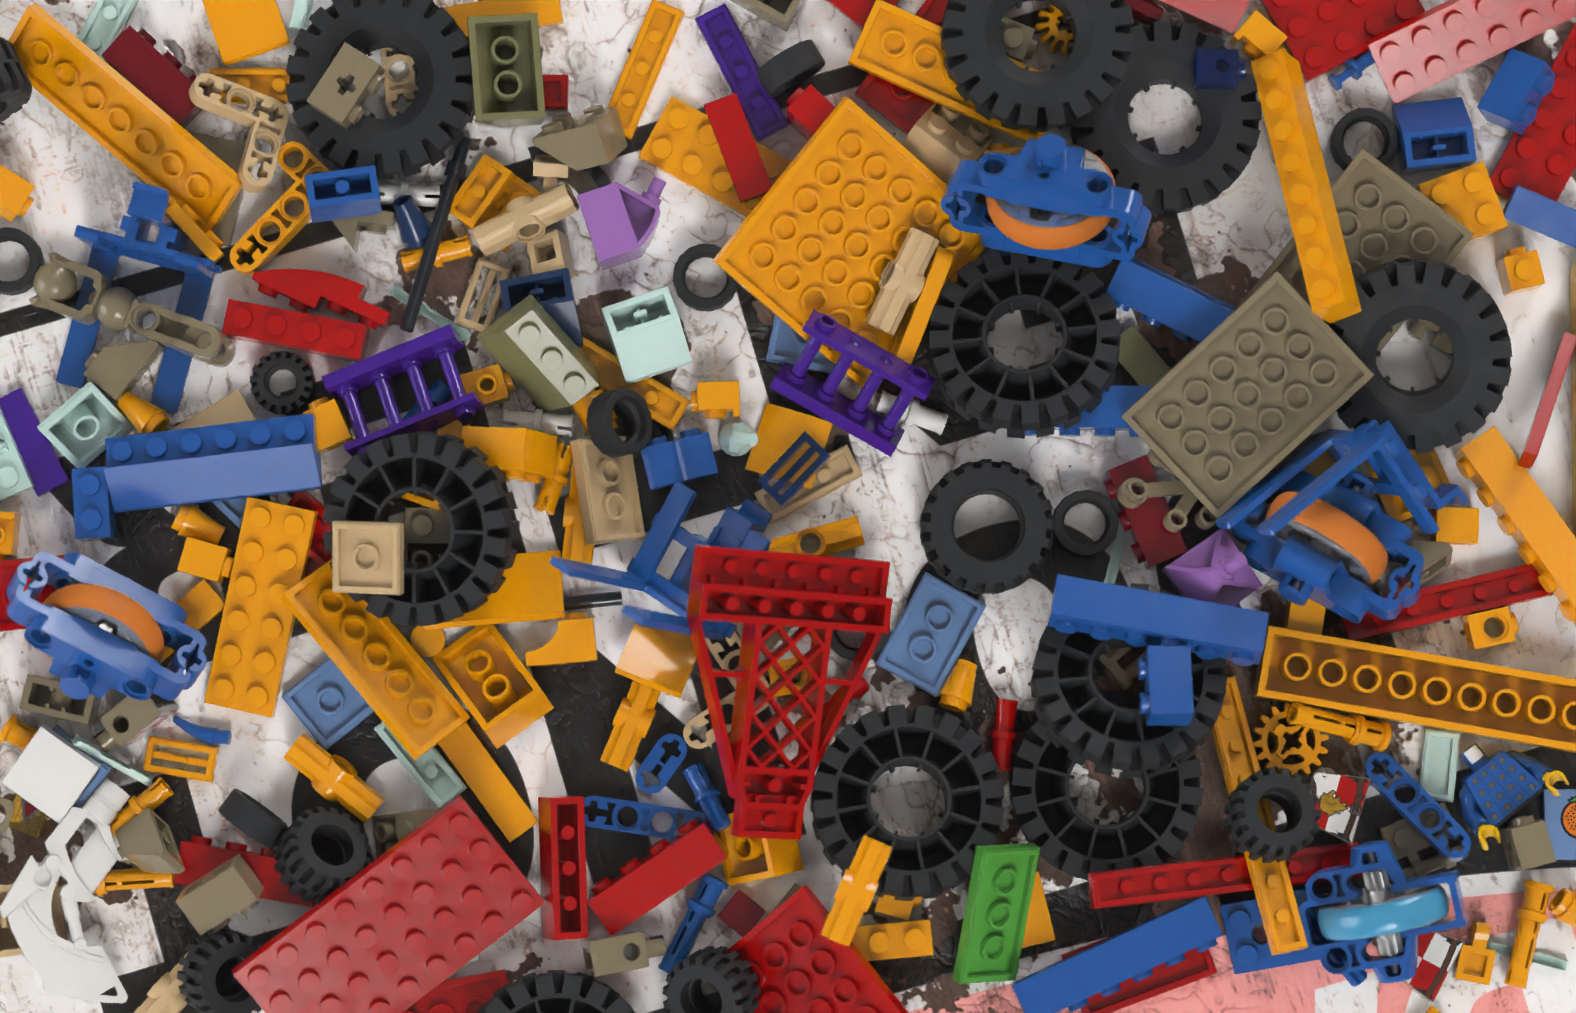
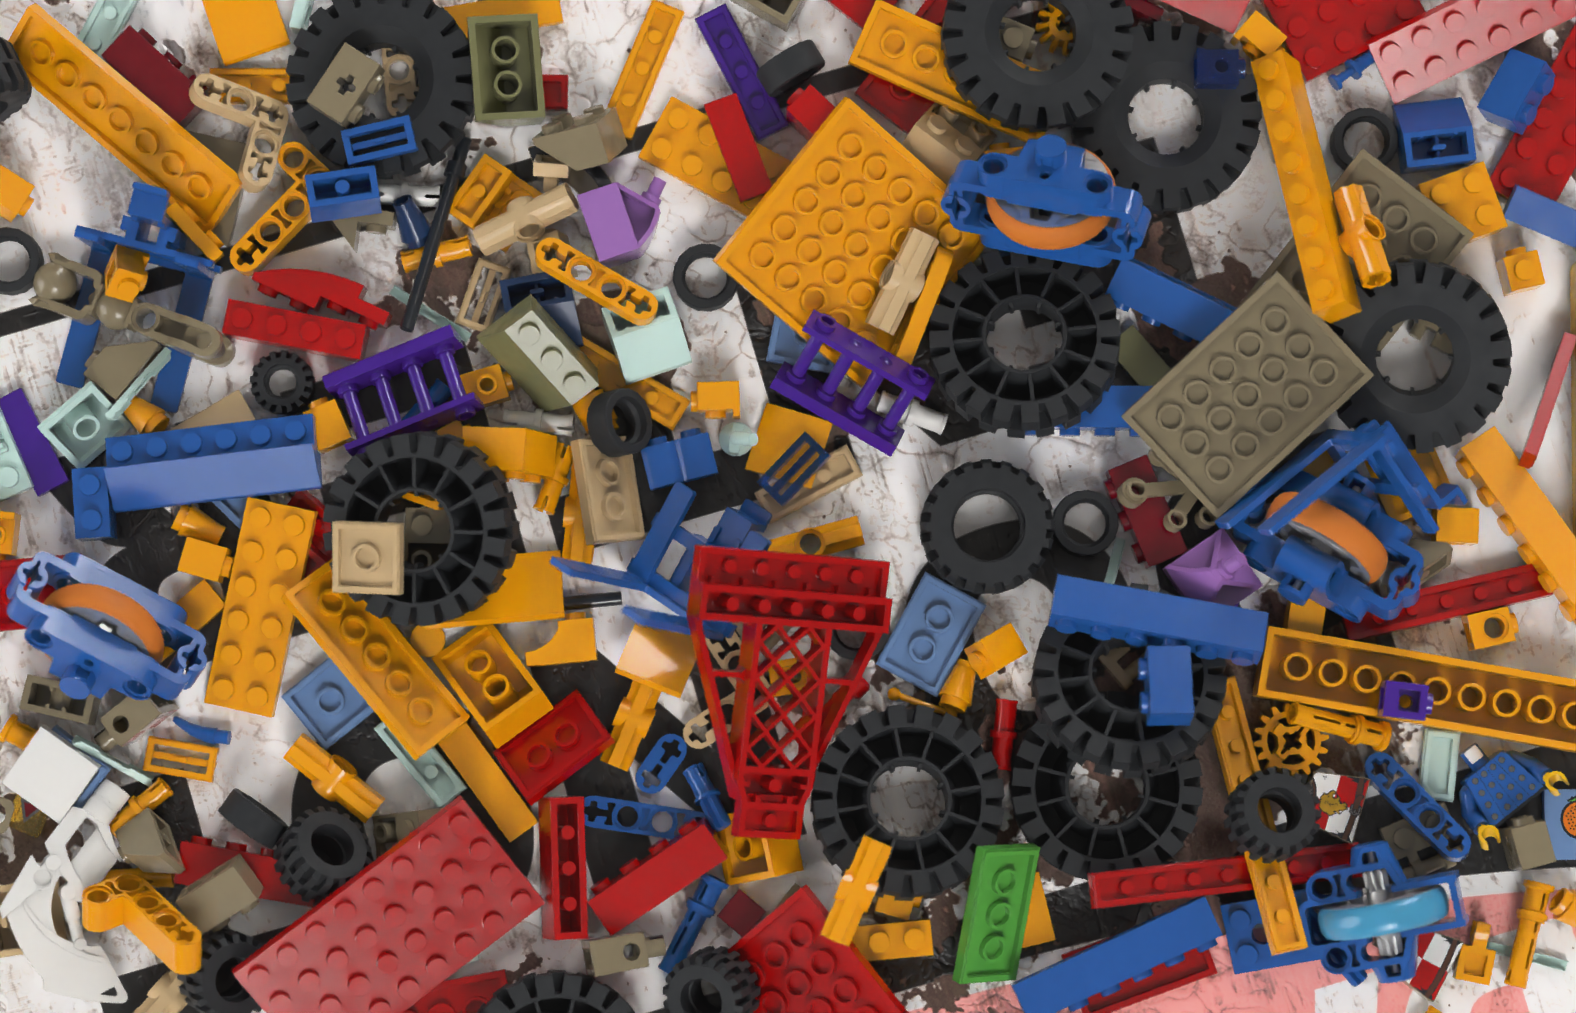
none -> light orange beam [82,873,202,975]
none -> light orange brick [104,244,150,303]
none -> light aqua piece [105,347,172,421]
none -> blue tile [341,115,418,167]
none -> red tile [493,689,615,806]
none -> light orange beam [535,237,658,326]
none -> light orange hinge [887,687,958,717]
none -> light orange brick [964,622,1028,680]
none -> light orange piece [1333,184,1391,289]
none -> dark purple brick [1377,680,1433,721]

